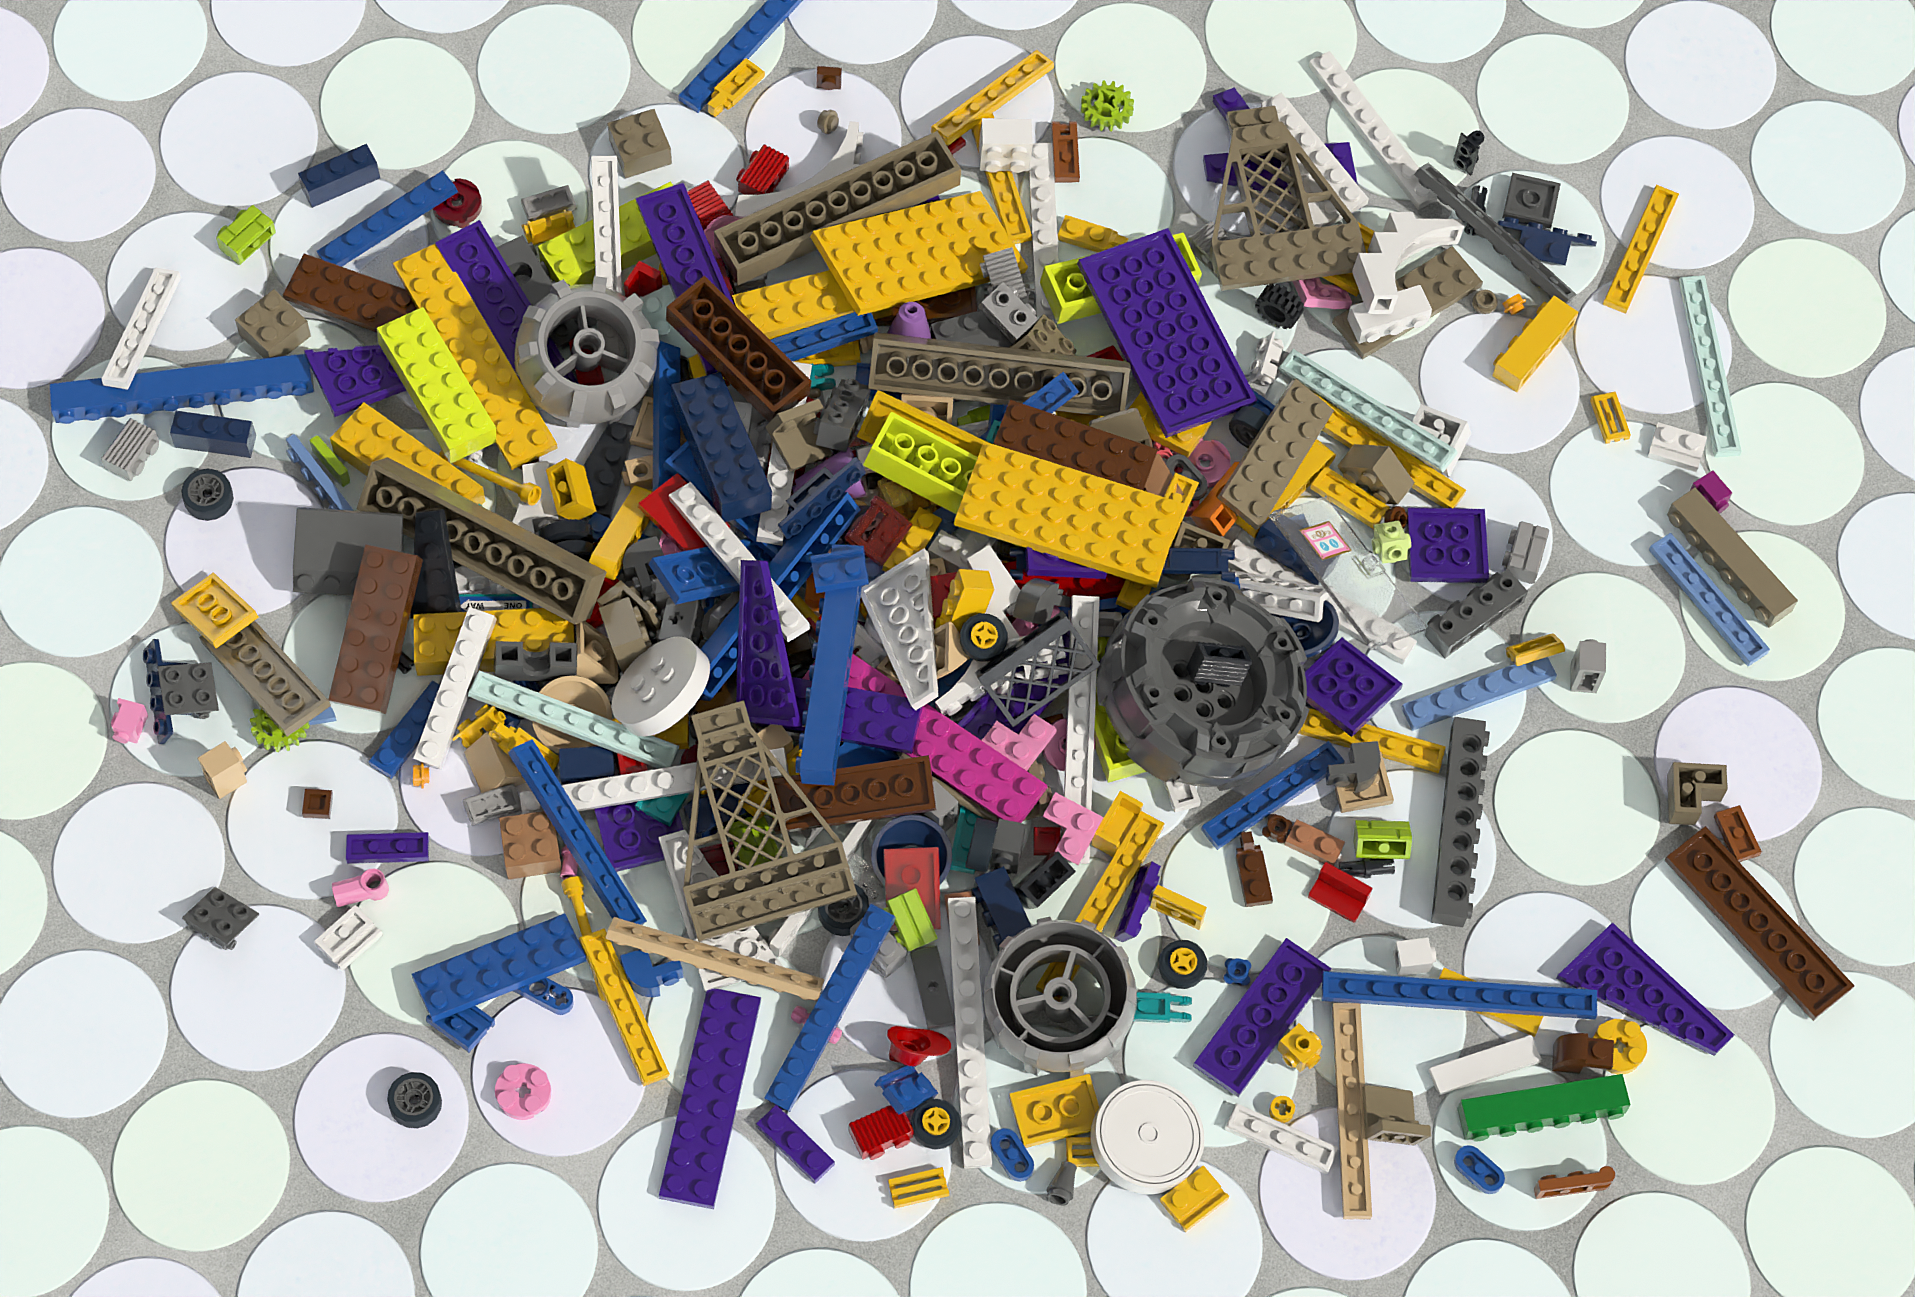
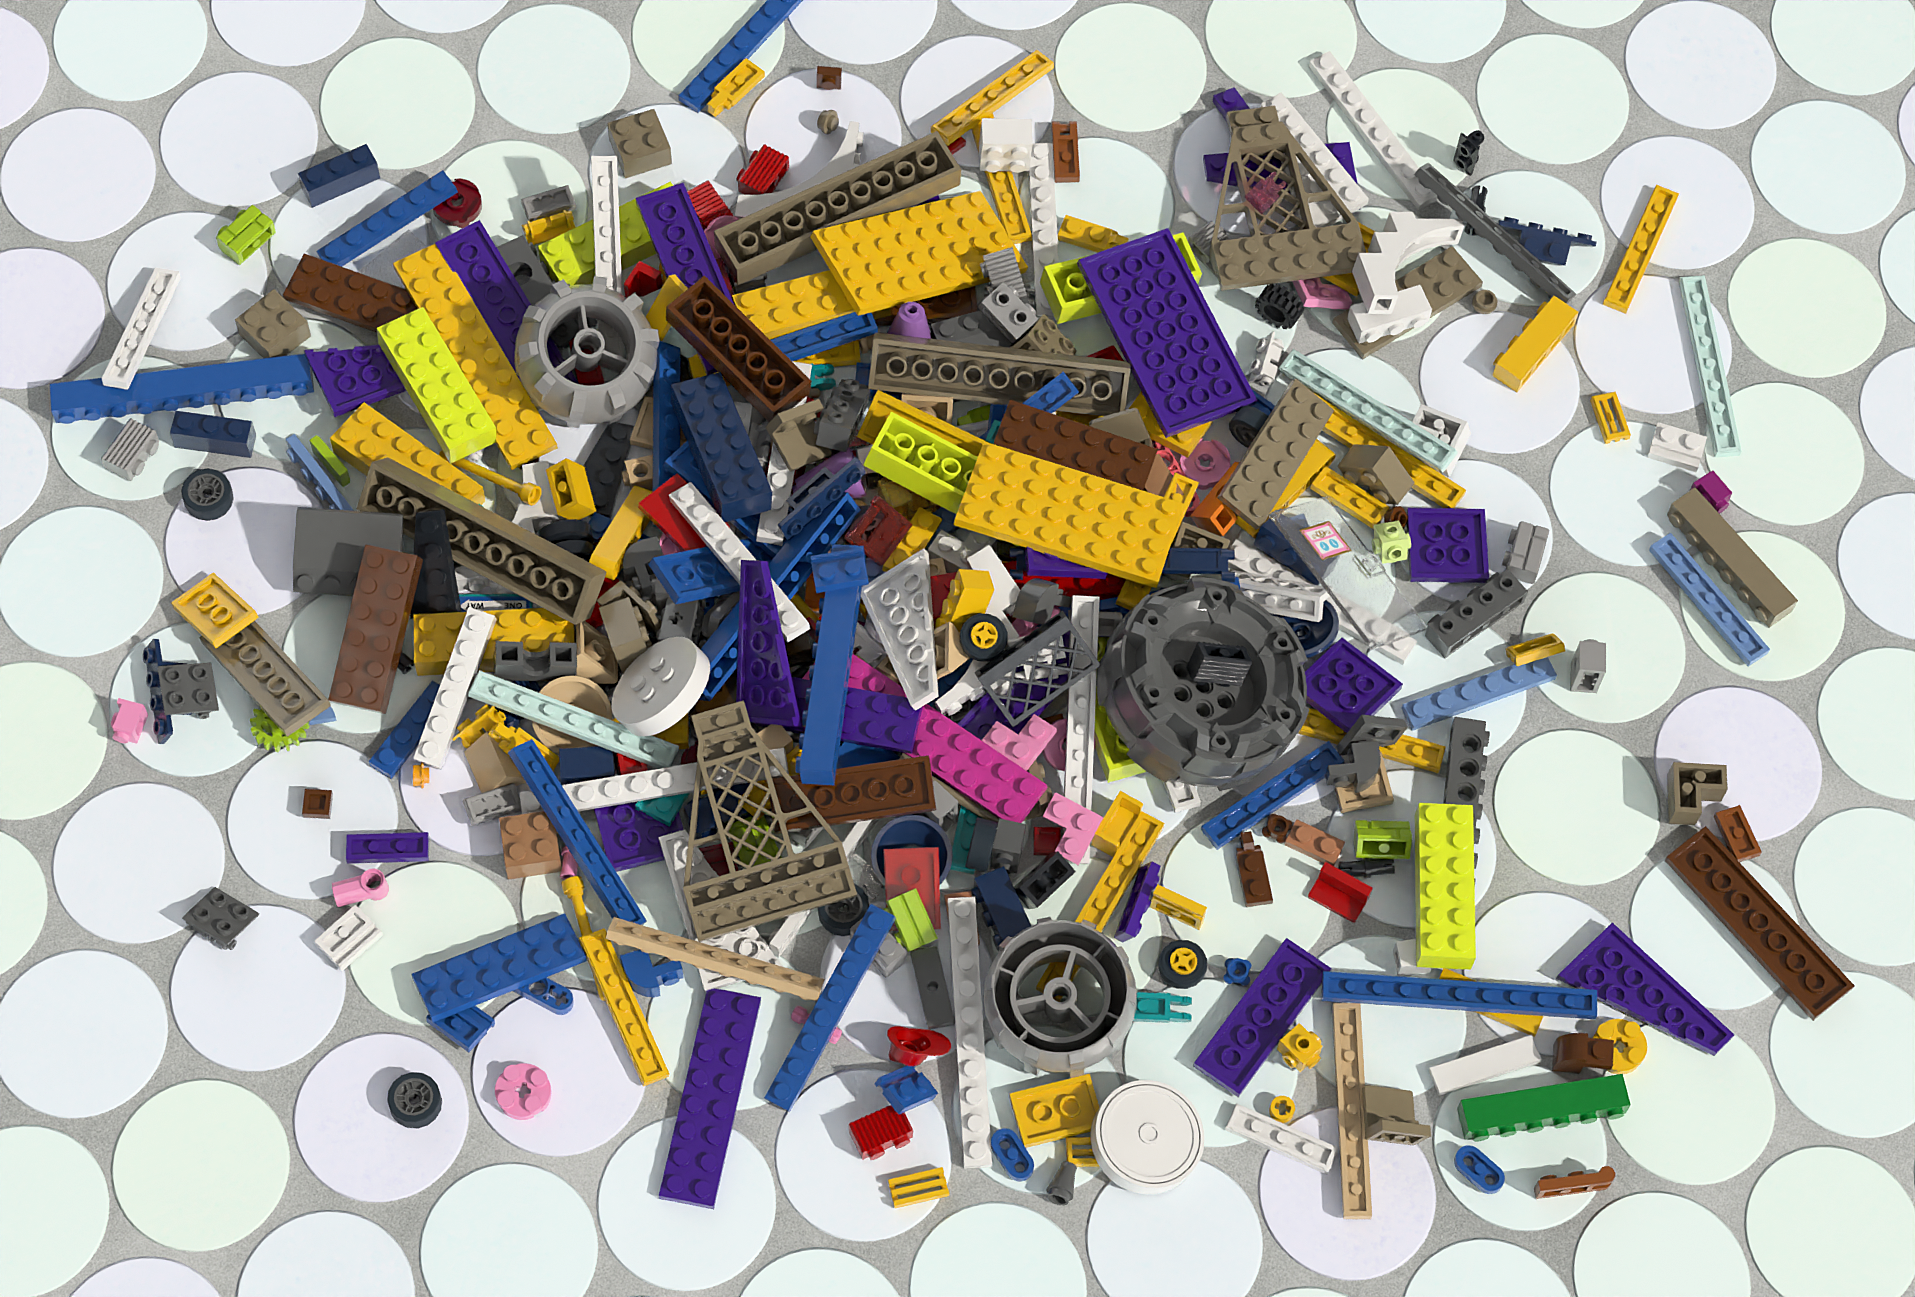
tan brick [197,741,247,799] -> none
dark purple plate [756,1105,835,1183] -> none
black wheel [911,1099,961,1150] -> none
lime gear [1081,80,1134,132] -> none
yellow plate [1160,1165,1229,1233] -> none
dark grey plate [1166,454,1208,501] -> none
dark grey plate [1502,172,1561,229] -> none
light orange plate [1502,294,1526,316] -> none
none -> yellow tile [646,274,688,341]
none -> clear pink plate [1244,172,1286,215]
none -> dark grey wing [1336,715,1408,756]
none -> neon yellow brick [1414,803,1476,970]

